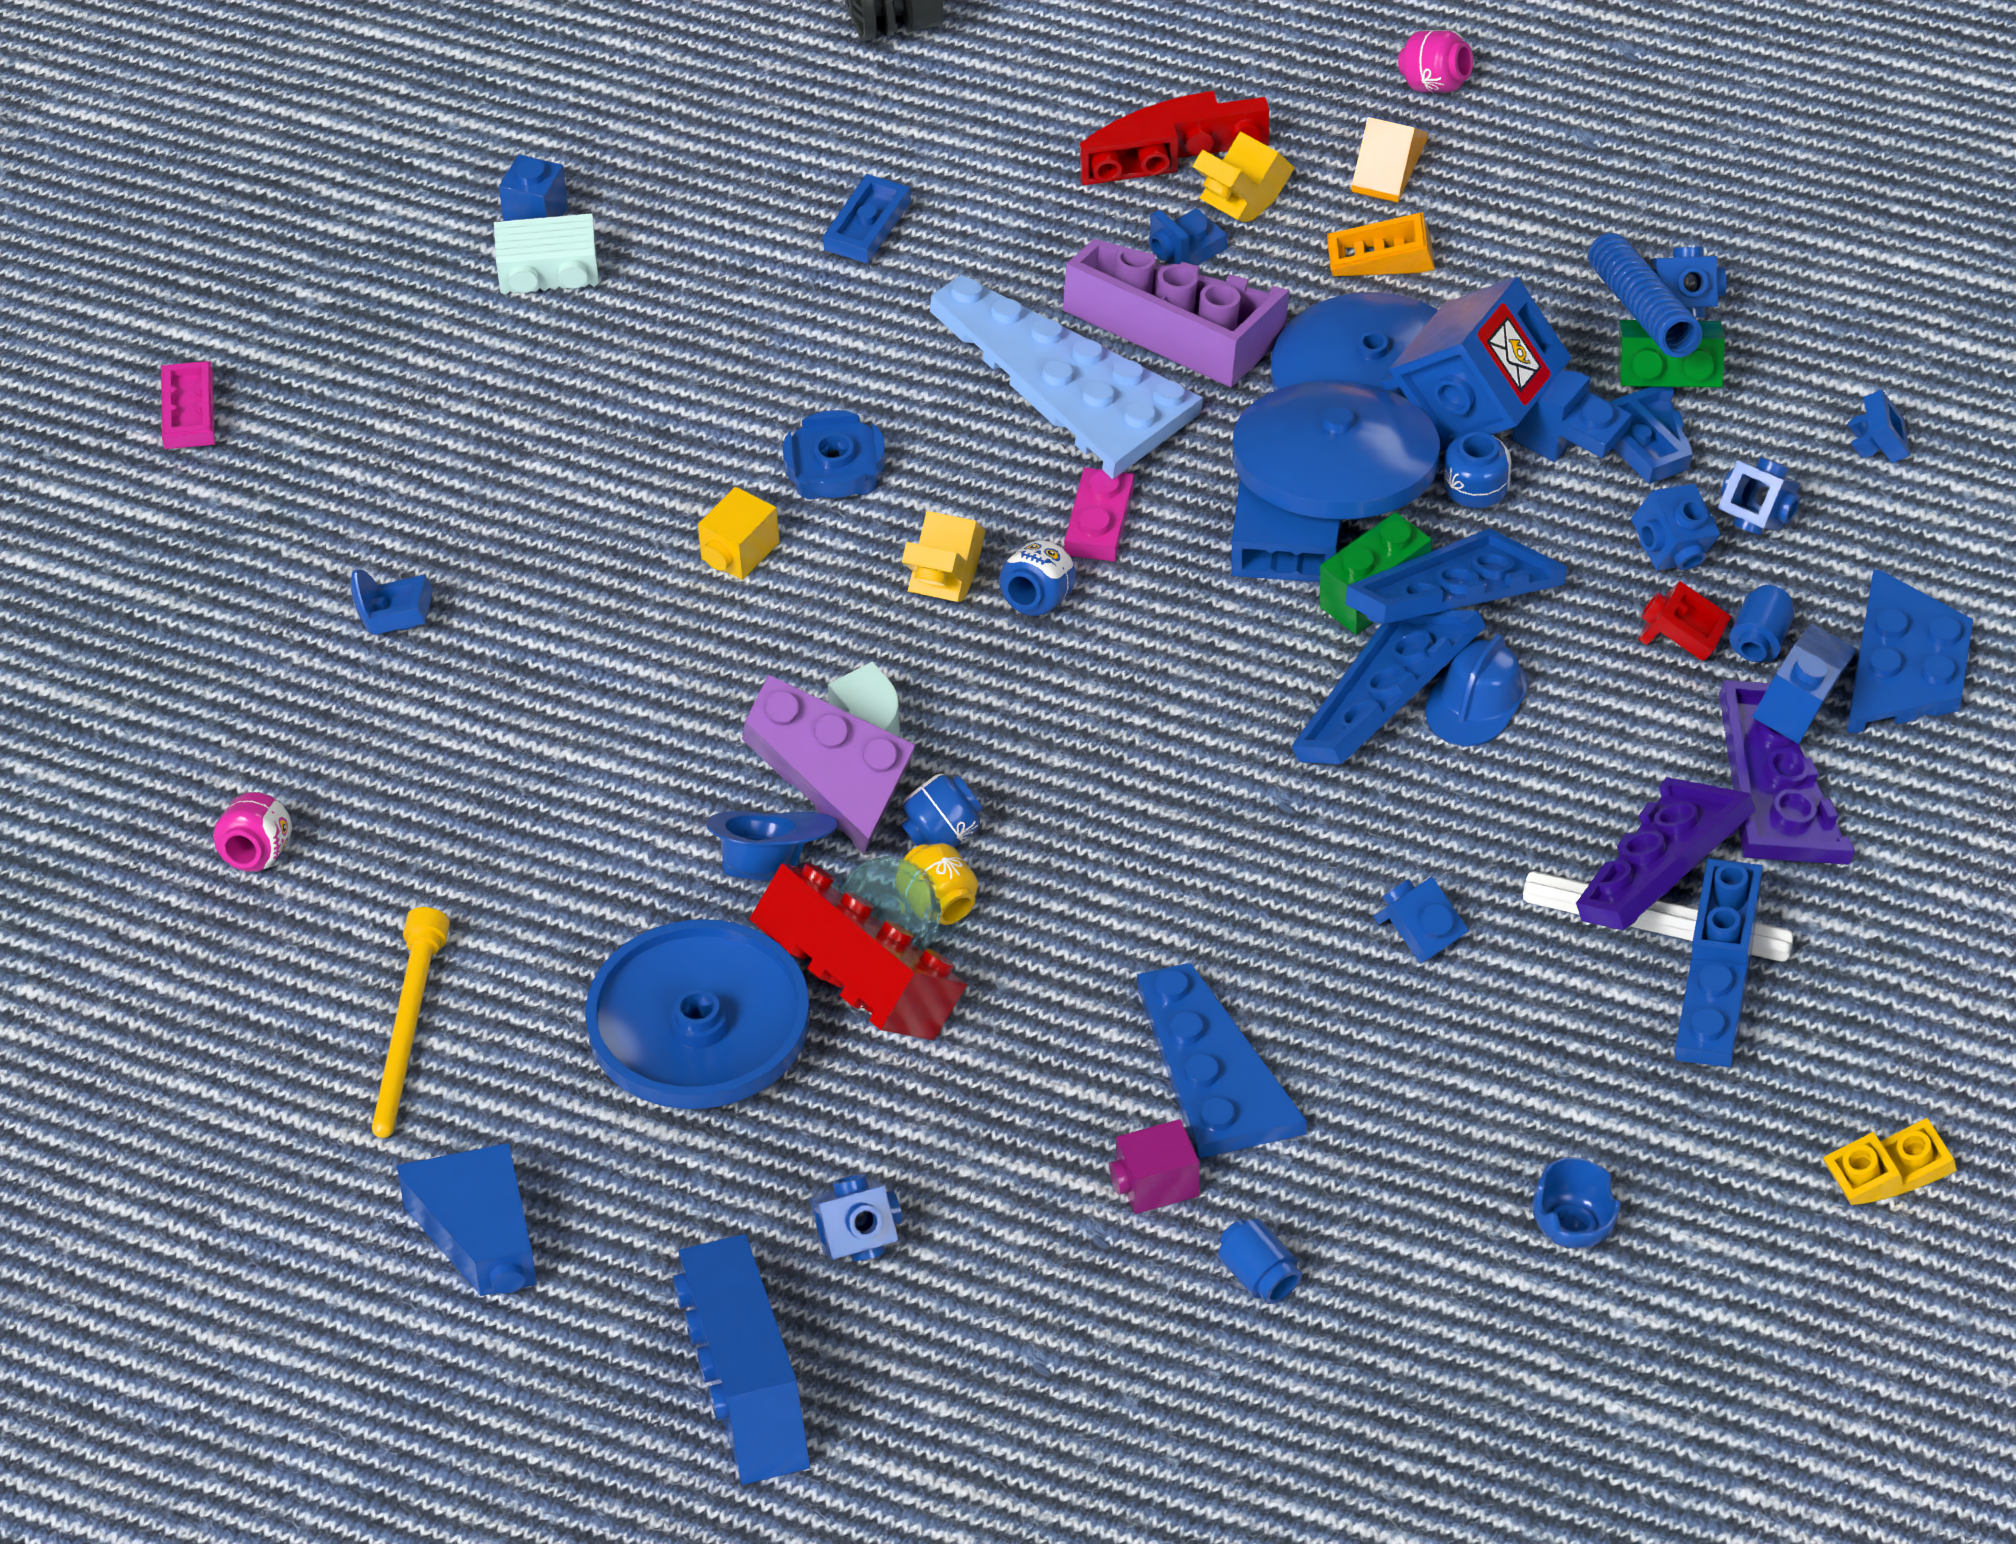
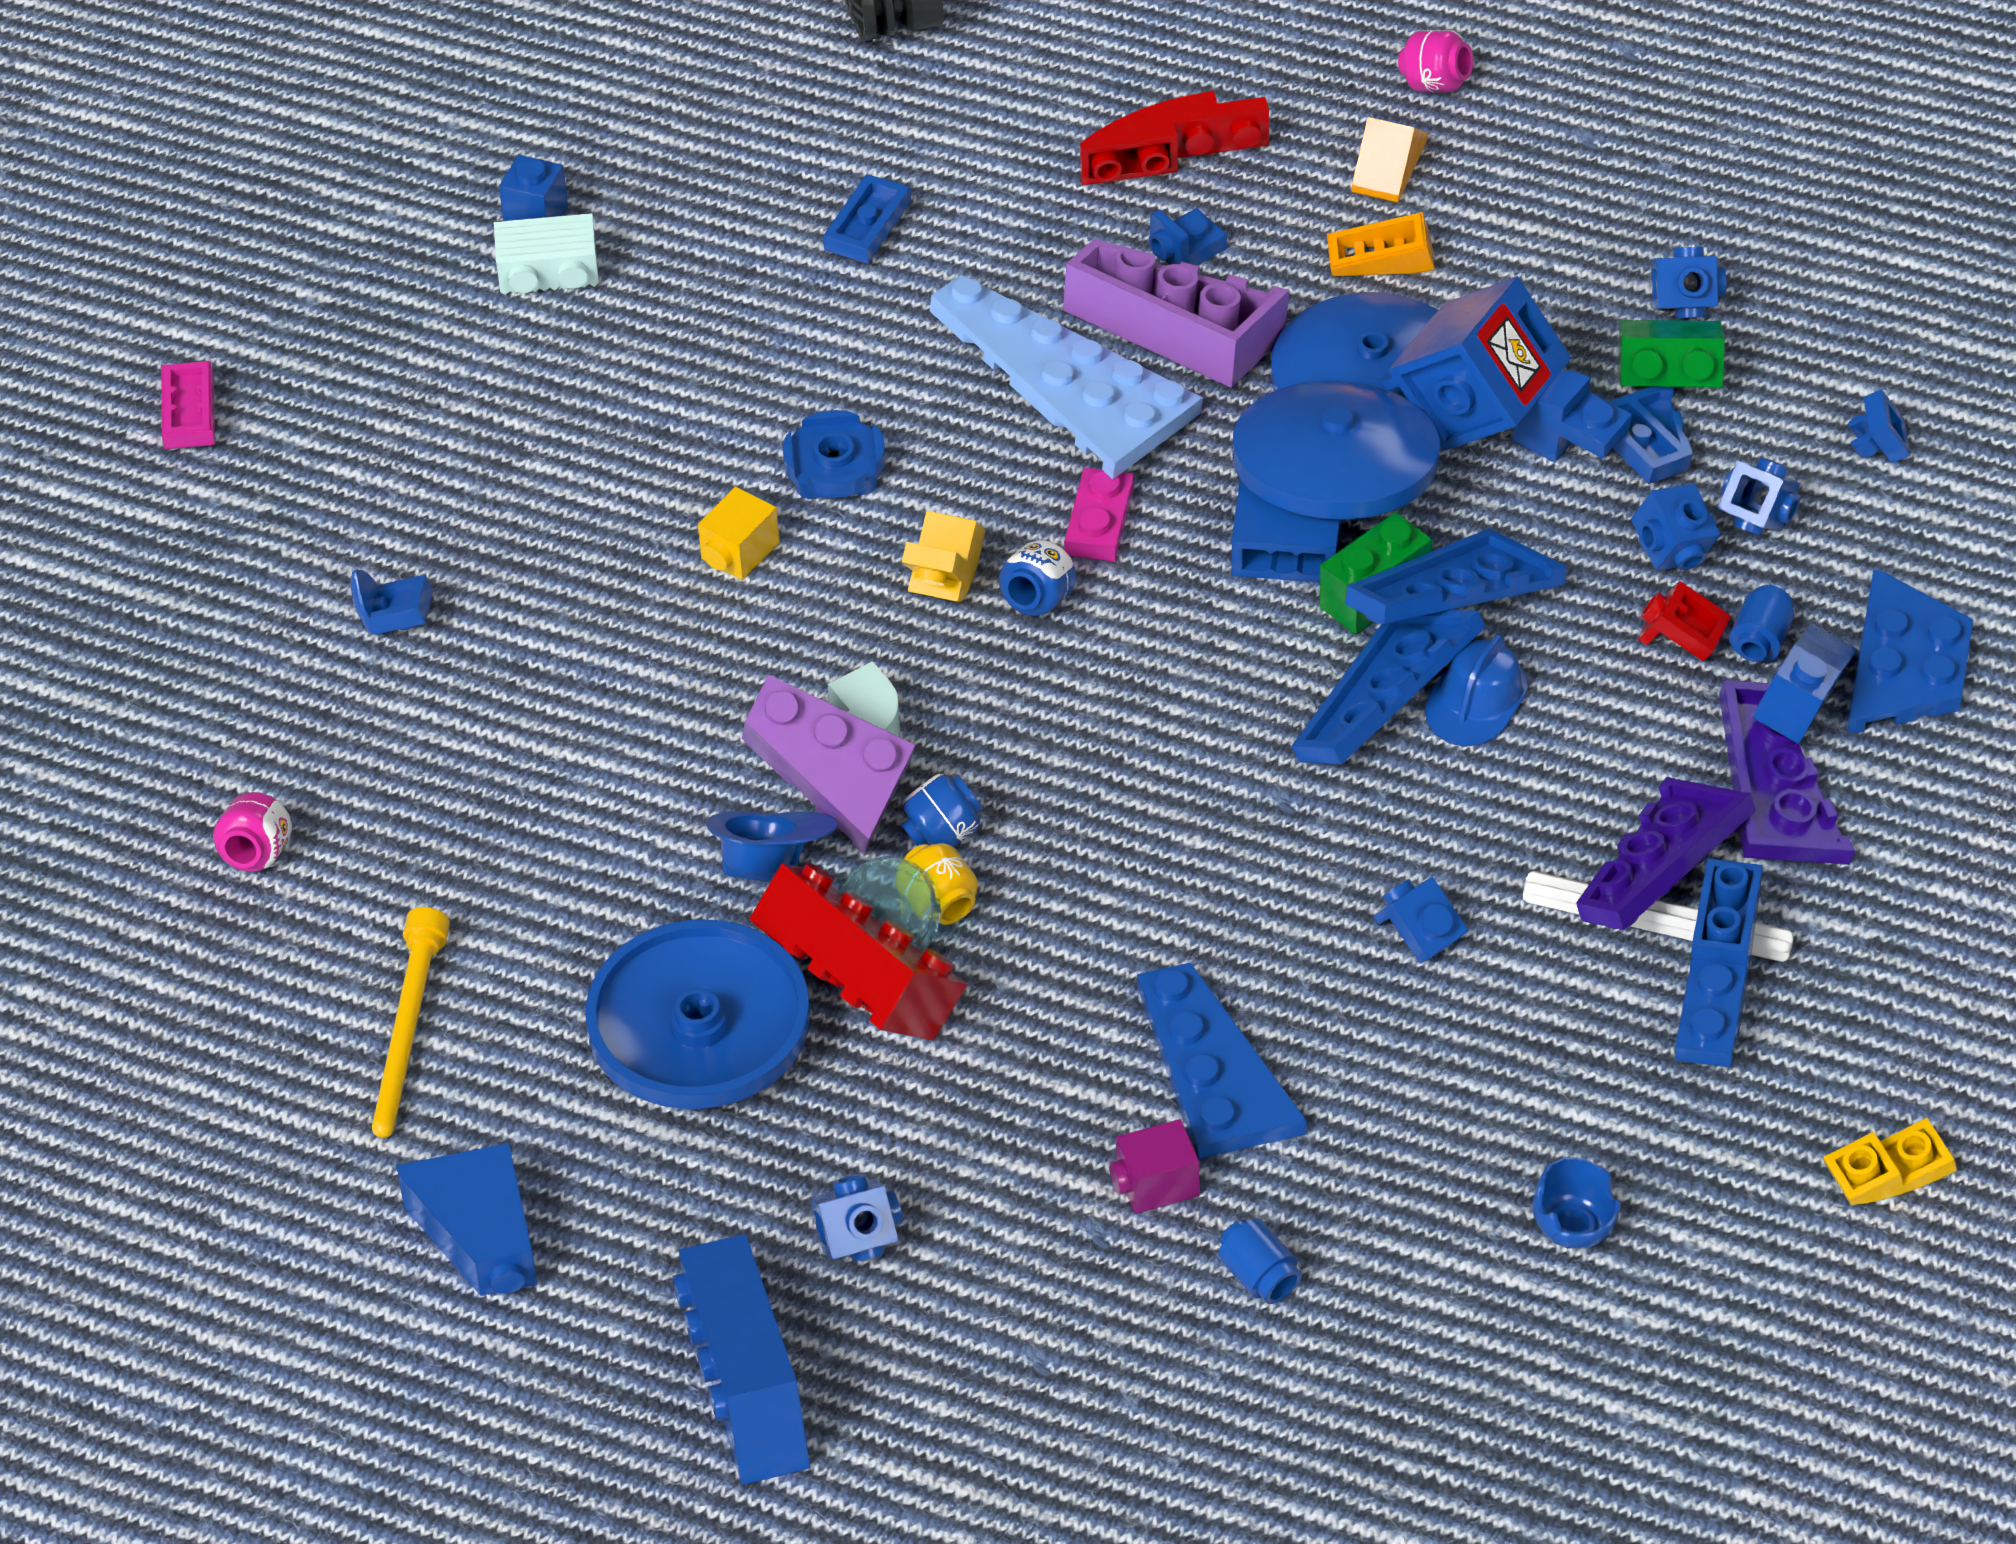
yellow brick [1192,132,1295,222] -> none
blue head [1443,432,1511,509] -> none
blue piece [1588,233,1702,358] -> none

